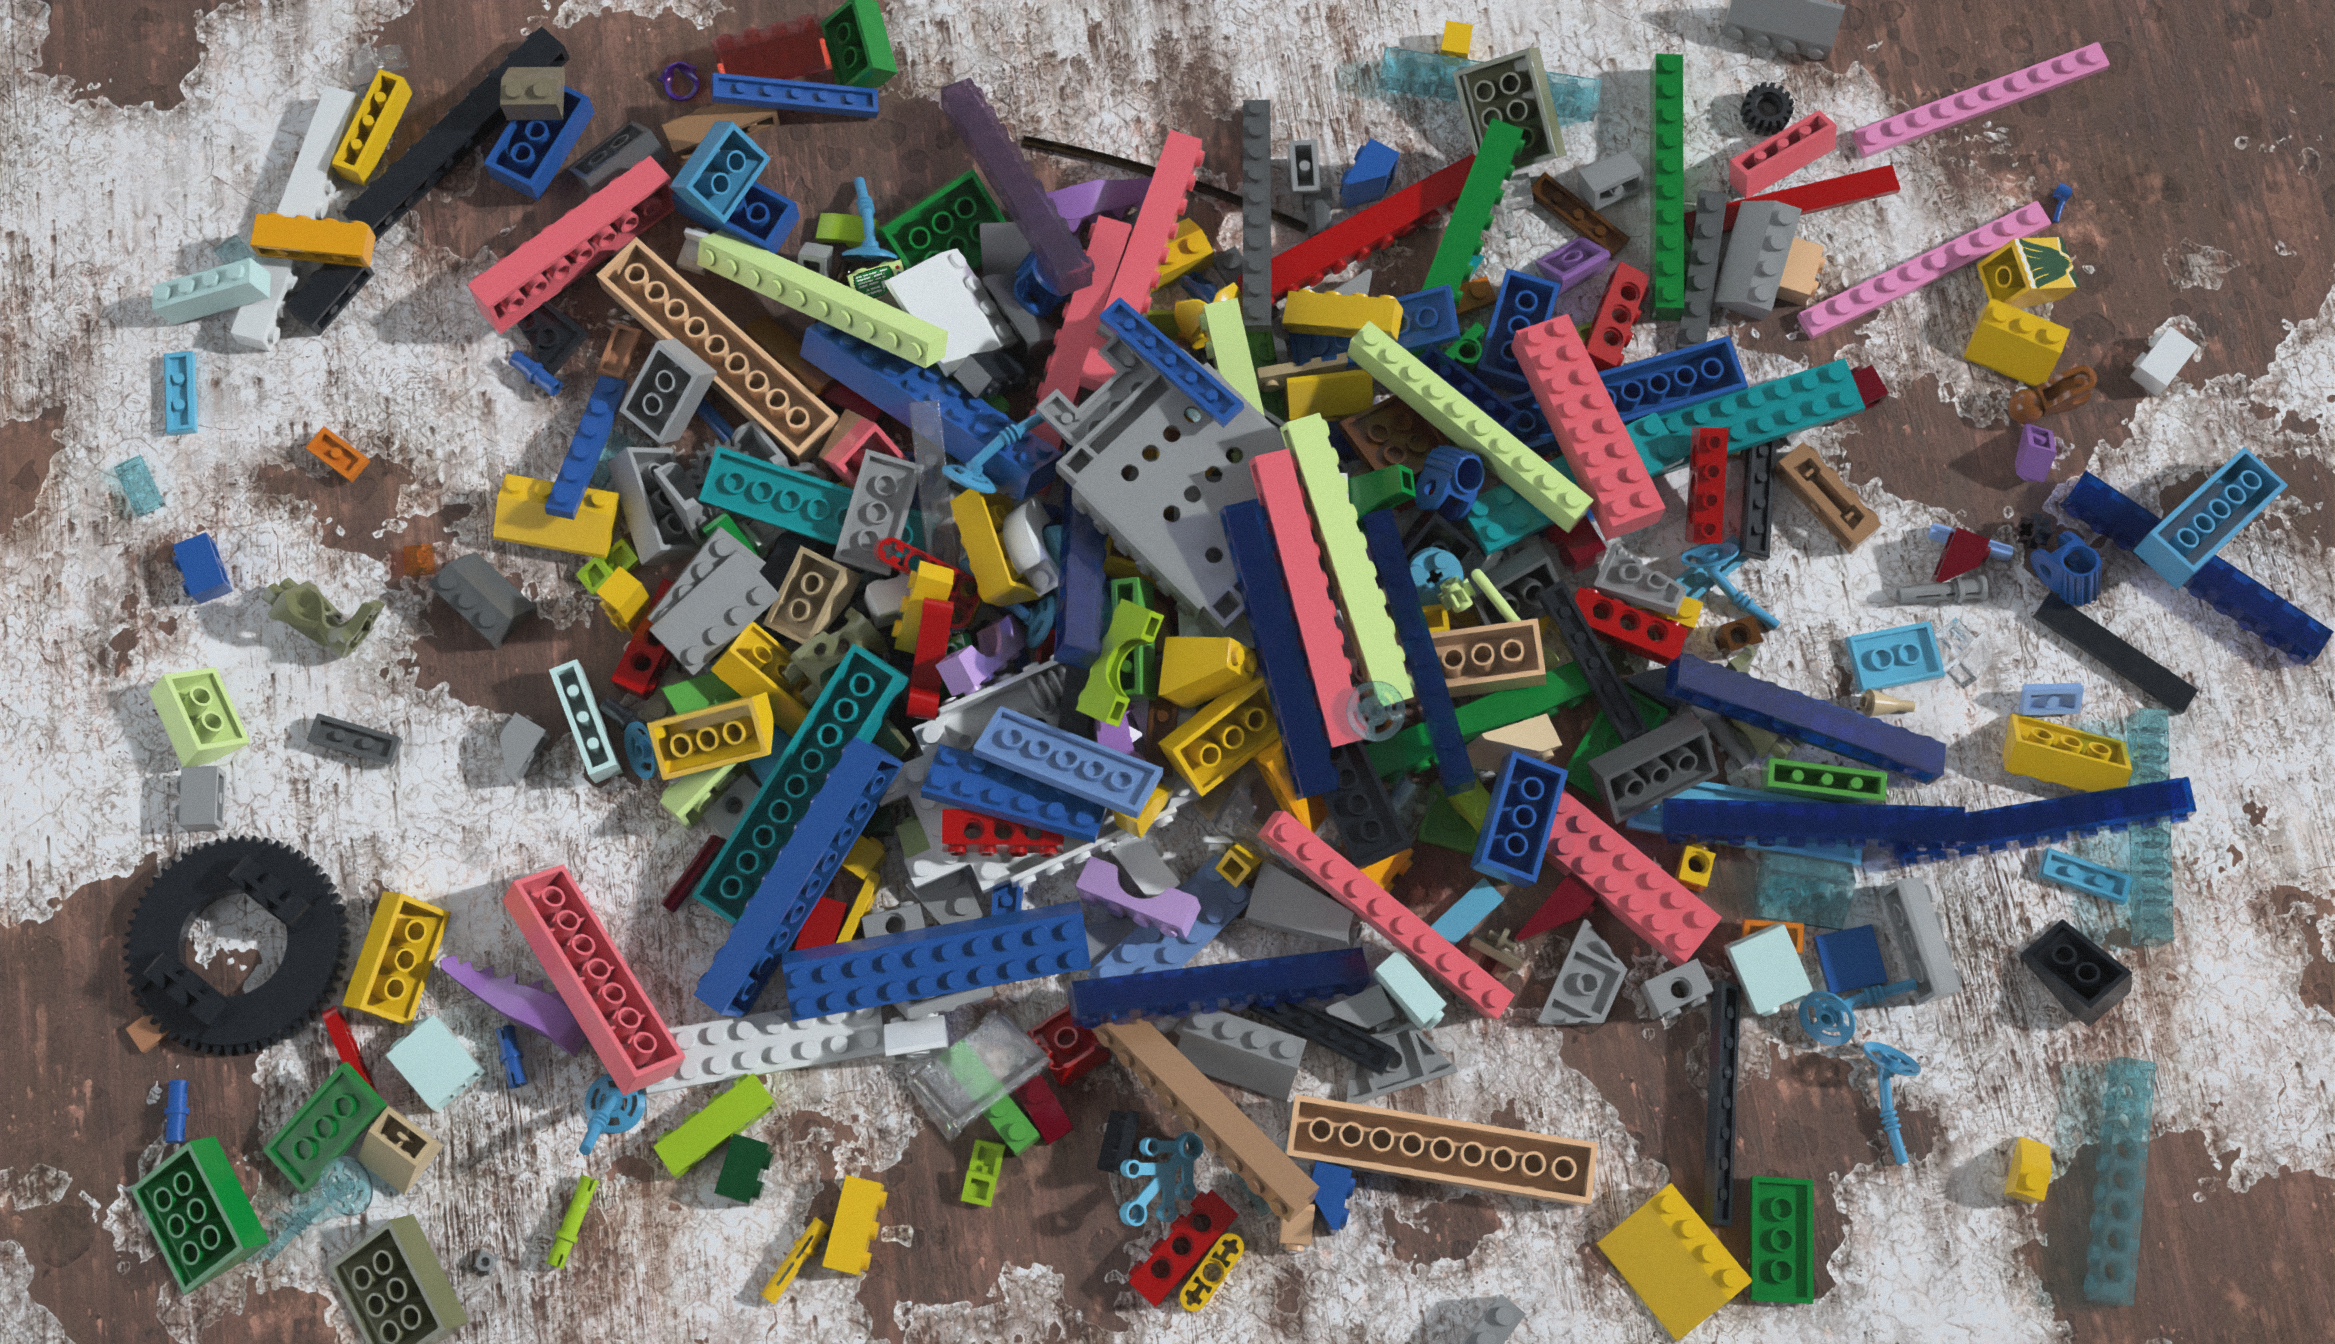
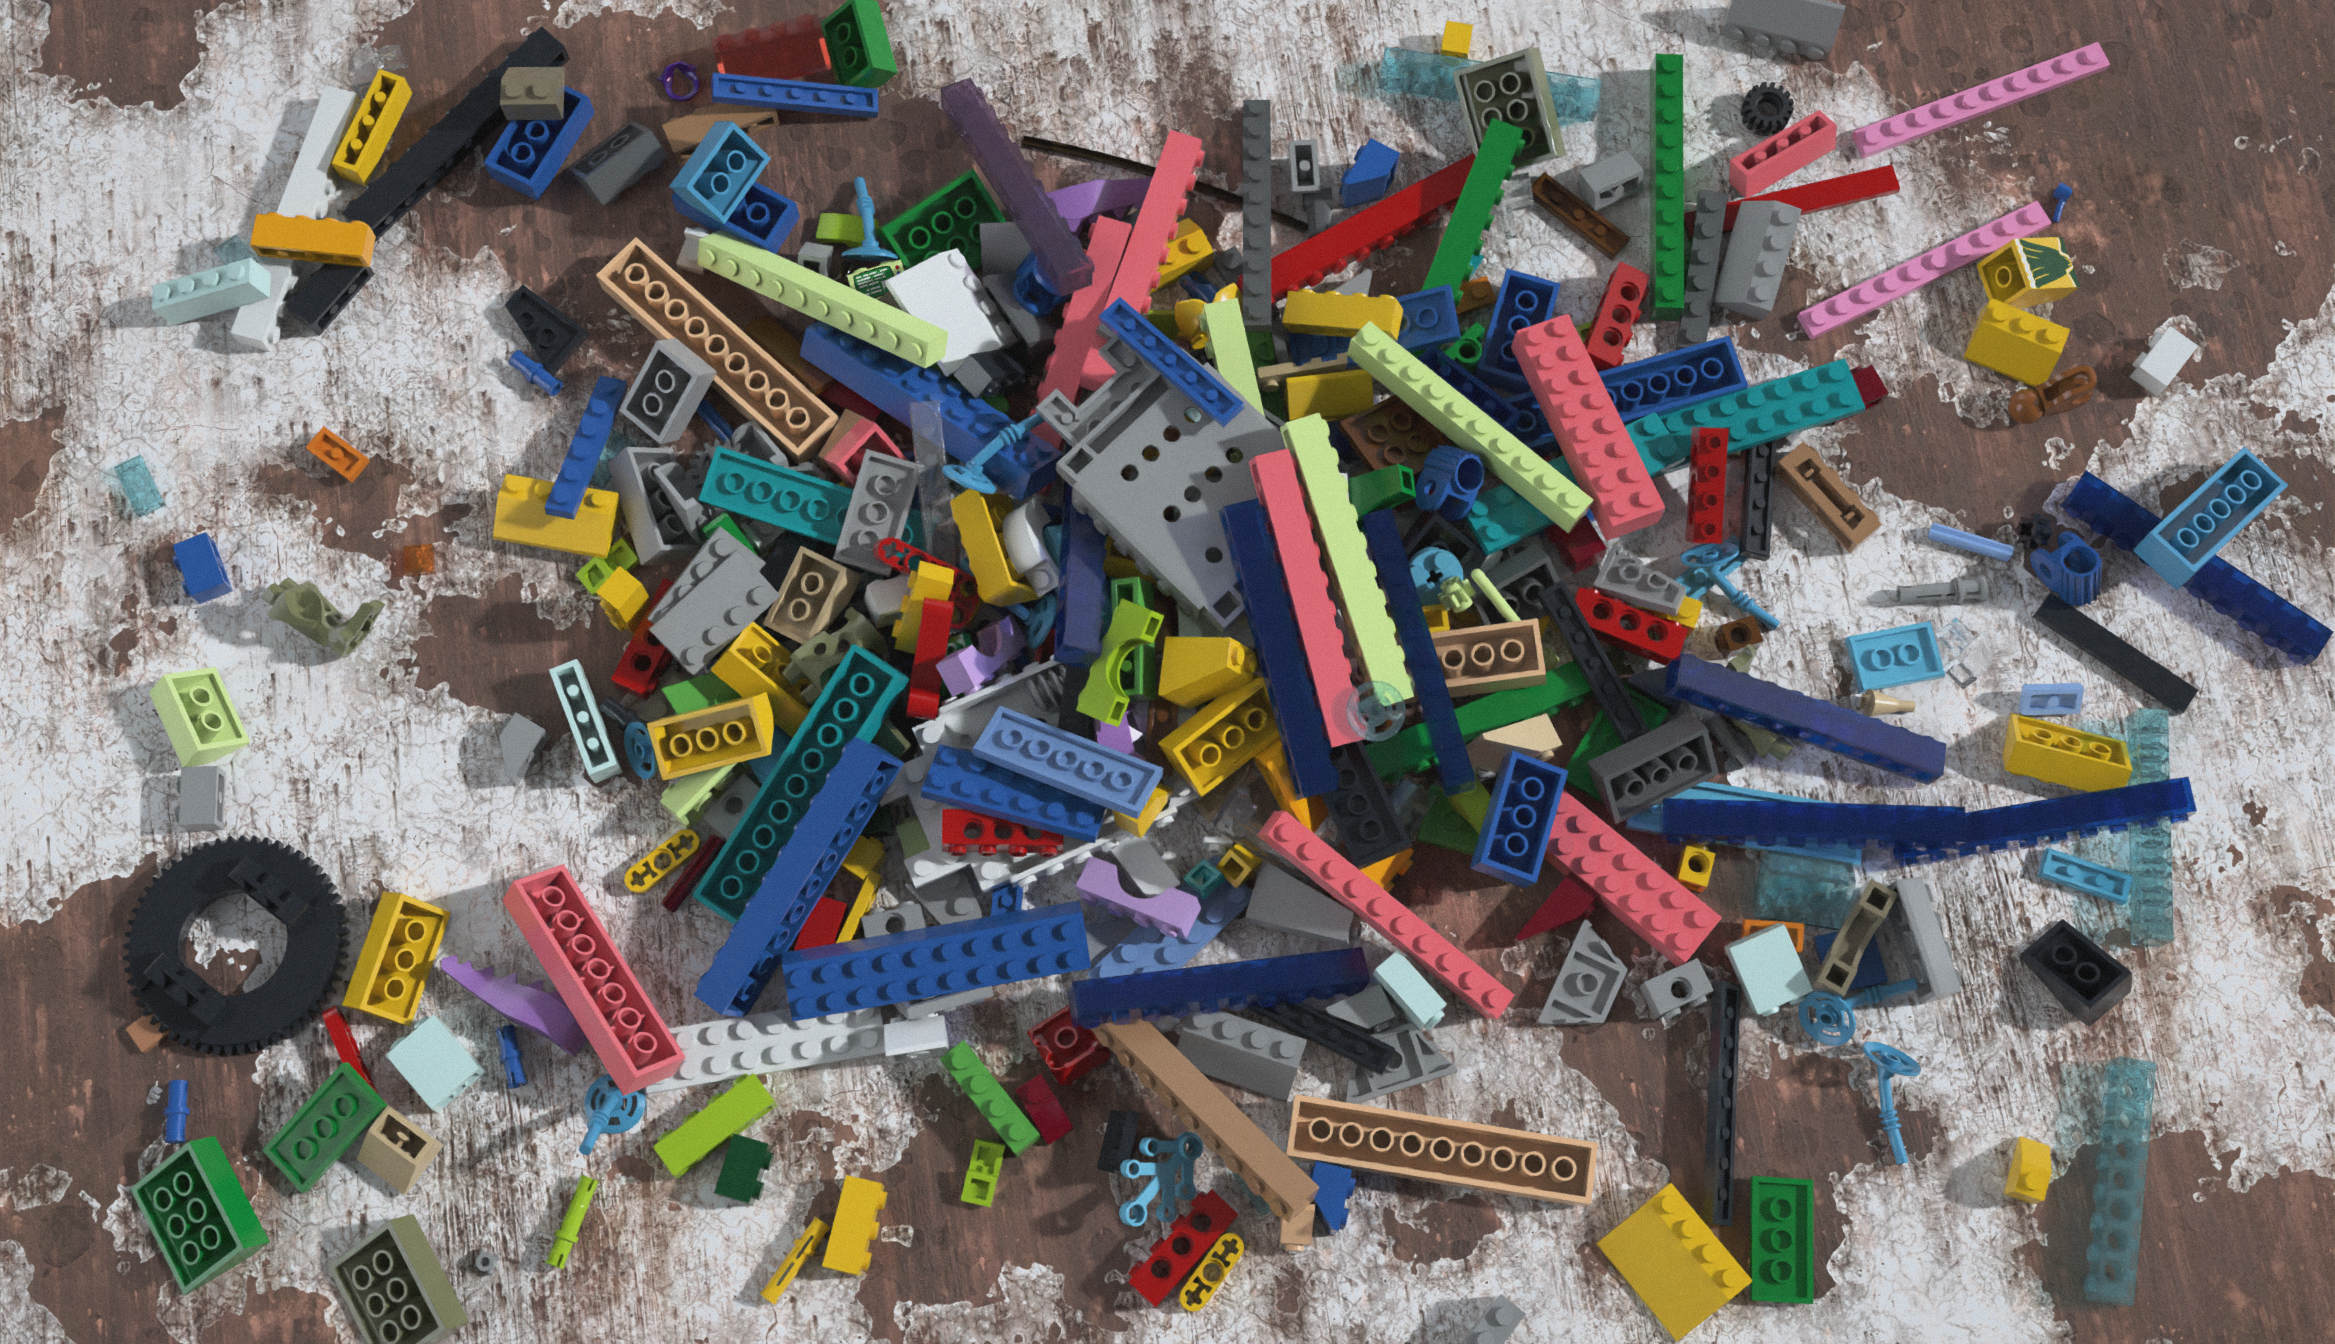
medium azure tile [164,351,198,436] -> none
clear light blue dish [262,1156,373,1261] -> none
dark grey plate [307,713,403,767] -> none
dark grey slope [427,552,538,649] -> none
coral brick [467,156,675,335] -> none
nougat tile [596,322,644,380] -> none
clear windscreen [906,1009,1051,1142] -> none
medium azure tile [1430,878,1504,946] -> none
dark tan hips [1467,928,1522,982] -> none
medium lavender slope [1535,236,1610,297] -> none
bright green brick [1760,758,1887,809] -> none
light nougat brick [1776,237,1826,306] -> none
dark red slope [1930,527,1991,583] -> none
medium lavender slope [2015,424,2057,483] -> none
none -> yellow beam [624,829,701,895]
none -> teal tile [1183,858,1226,899]
none -> dark tan arch [1810,879,1898,1002]

